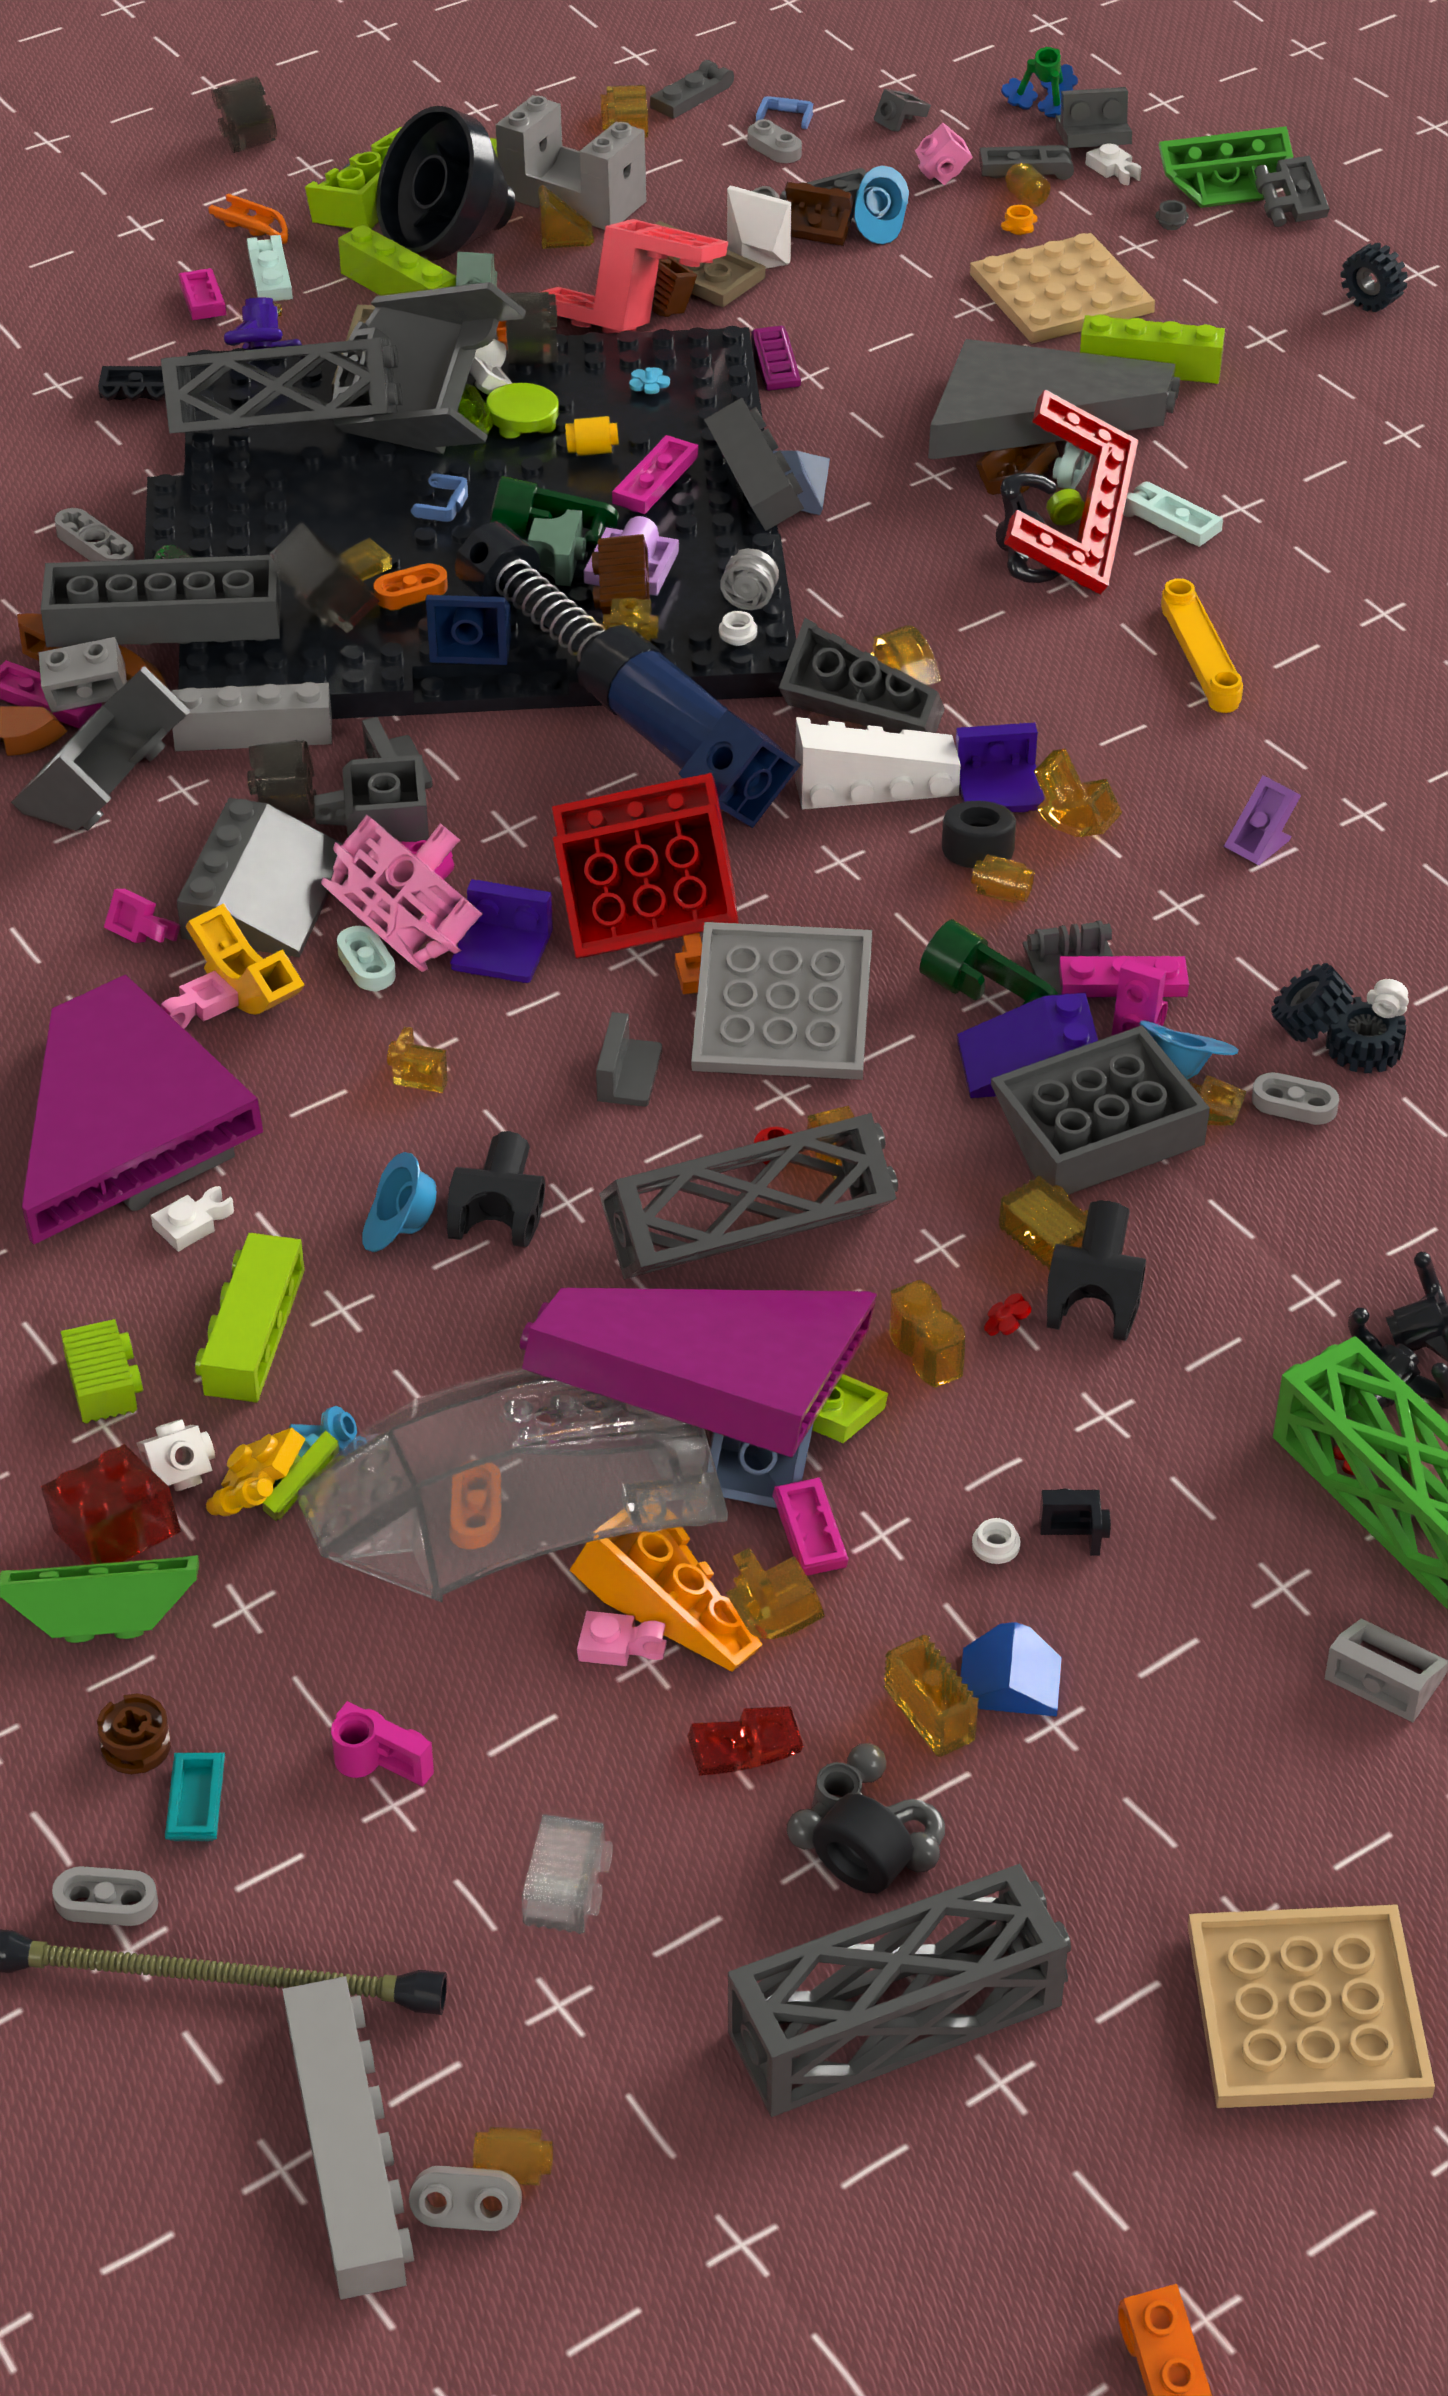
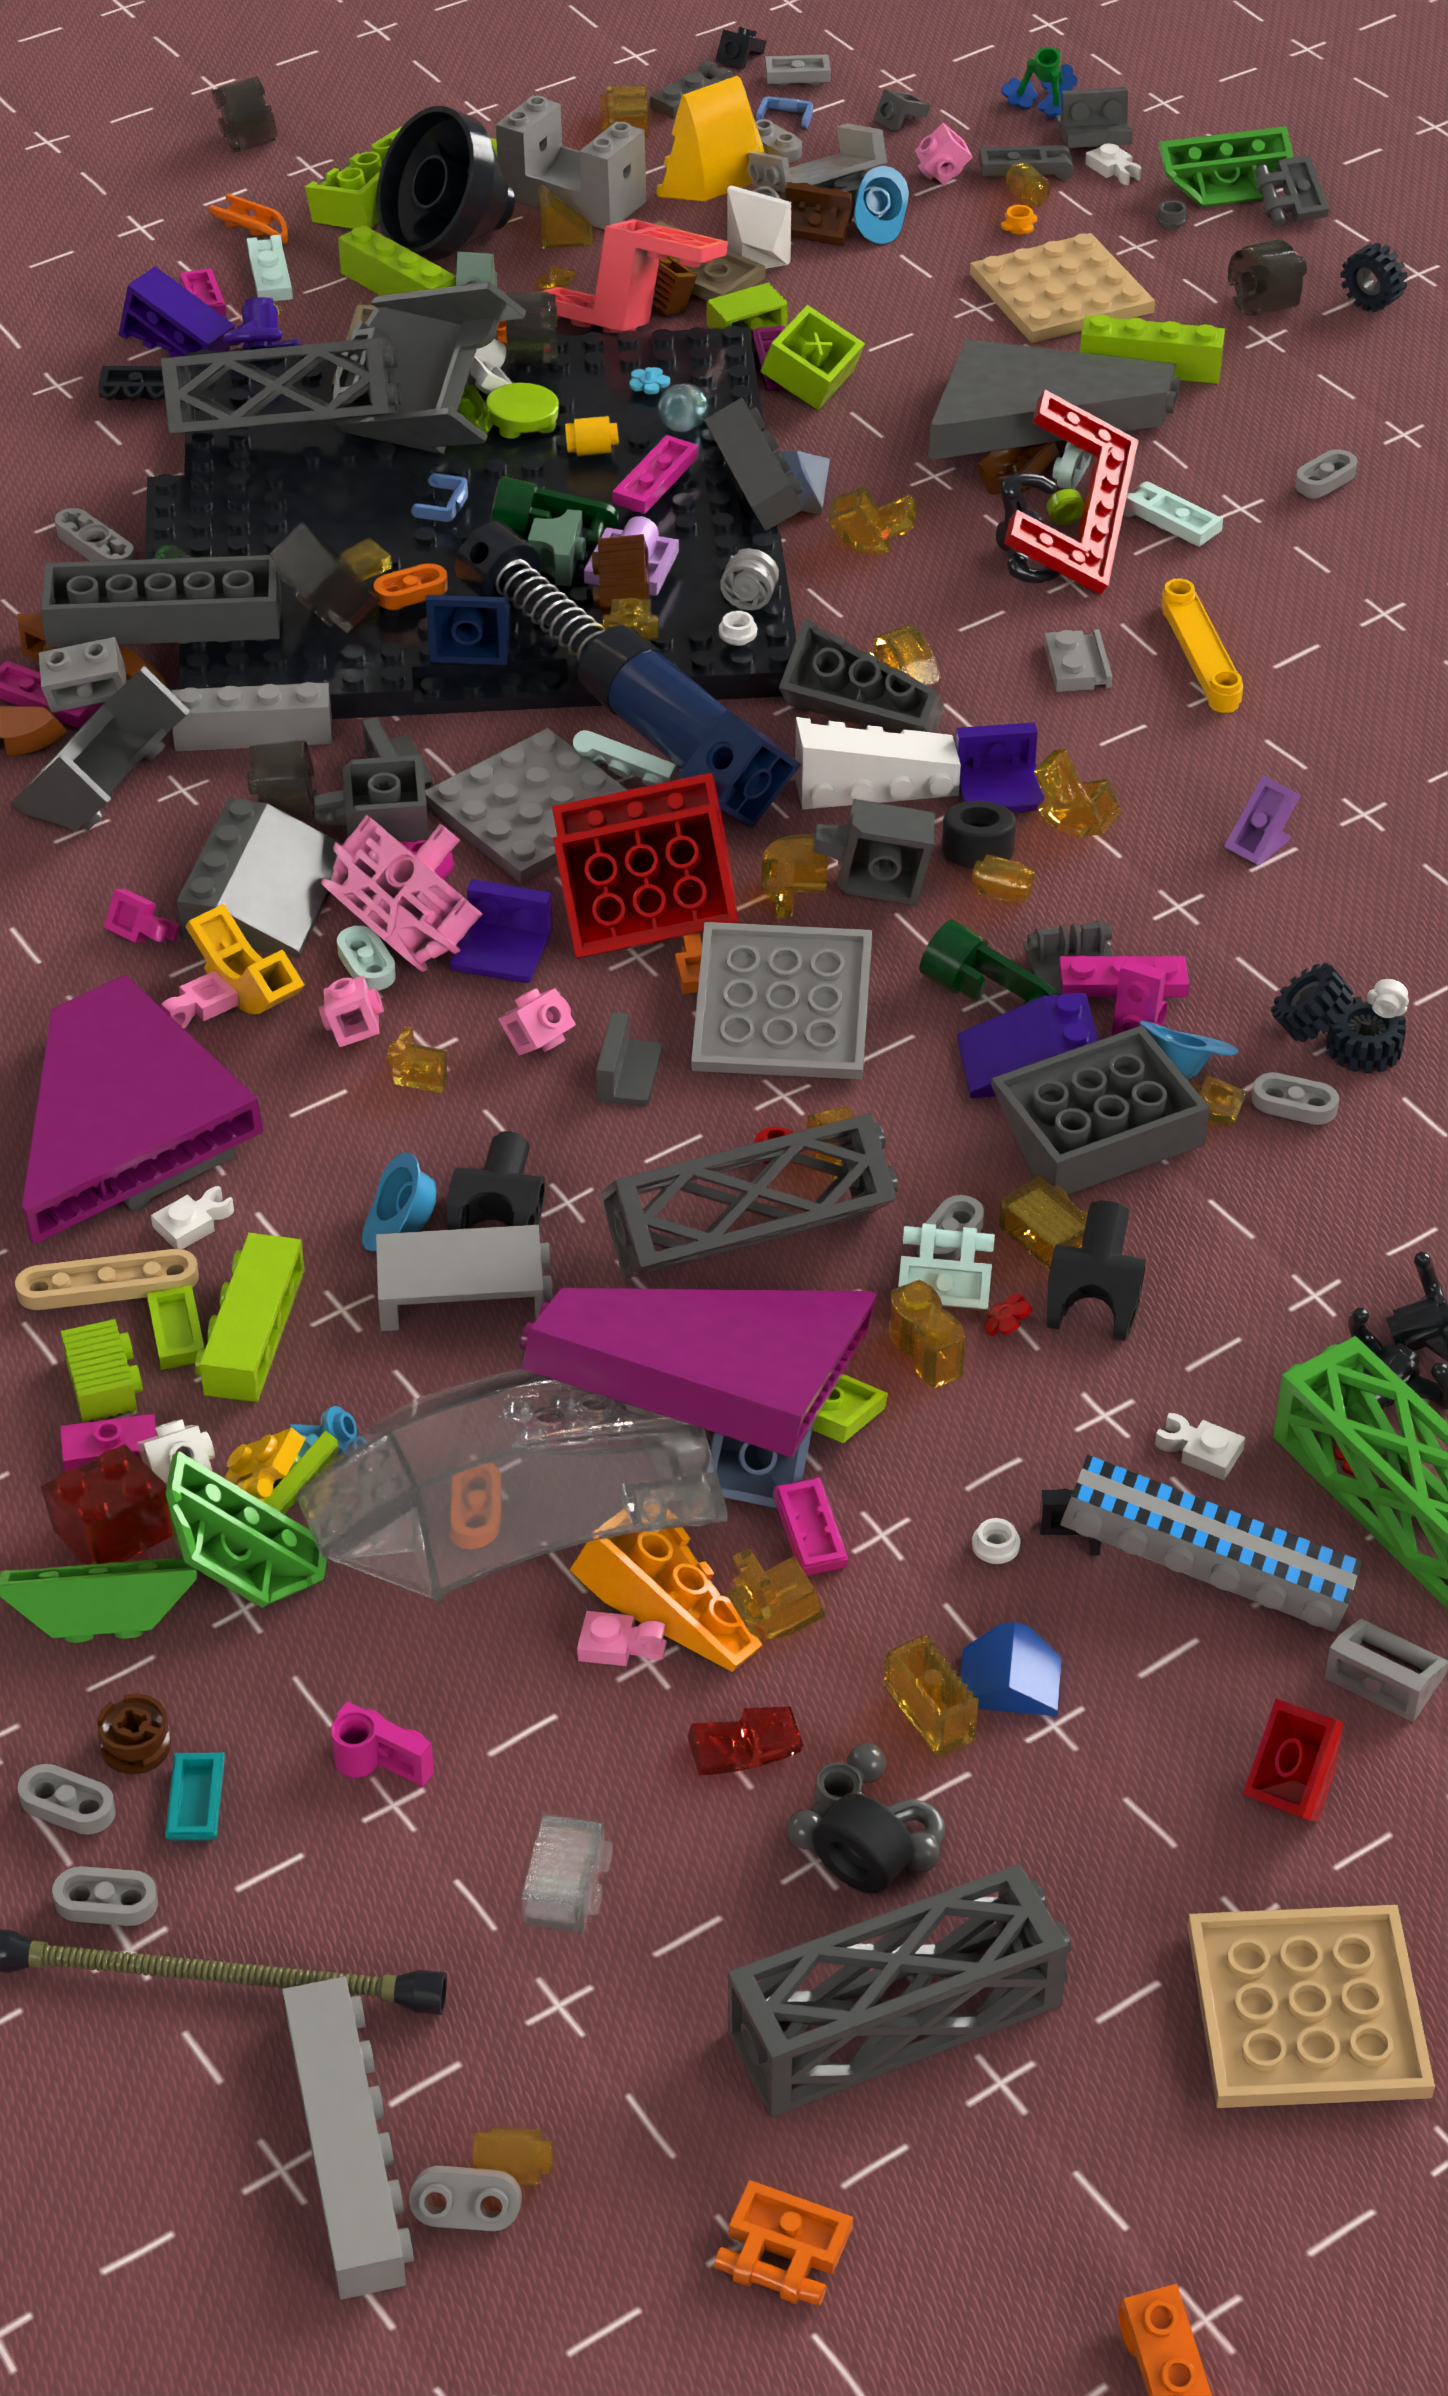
none -> tan plate [15,1249,199,1310]
none -> light grey plate [18,1764,116,1835]
none -> dark pink plate [60,1414,157,1472]
none -> dark purple wedge [118,266,235,357]
none -> lime tile [146,1285,205,1370]
none -> bright green wedge [166,1451,329,1608]
none -> bright pink brick [319,976,384,1047]
none -> light grey panel [376,1225,553,1331]
none -> light grey plate [425,728,627,884]
none -> bright pink brick [498,988,576,1056]
none -> clear yellow plant [537,265,576,289]
none -> light aqua plate [573,730,683,786]
none -> yellow wedge [656,76,766,201]
none -> clear light blue head [658,383,709,432]
none -> lime brick [707,282,787,338]
none -> orange plate [714,2180,853,2307]
none -> black bracket [716,26,767,69]
none -> light grey panel [748,123,887,192]
none -> lime brick [760,305,865,410]
none -> clear yellow brick [761,834,828,918]
none -> light grey plate [765,54,831,86]
none -> dark grey hinge [813,799,934,906]
none -> clear yellow brick [828,486,917,555]
none -> light aqua plate [897,1223,995,1311]
none -> light grey plate [916,1195,984,1261]
none -> light grey plate [1044,629,1112,692]
none -> light grey brick [1060,1455,1362,1632]
none -> white plate [1155,1413,1245,1480]
none -> clear smoke brick [1228,240,1307,316]
none -> red slope [1243,1698,1344,1822]
none -> light grey plate [1295,450,1358,499]

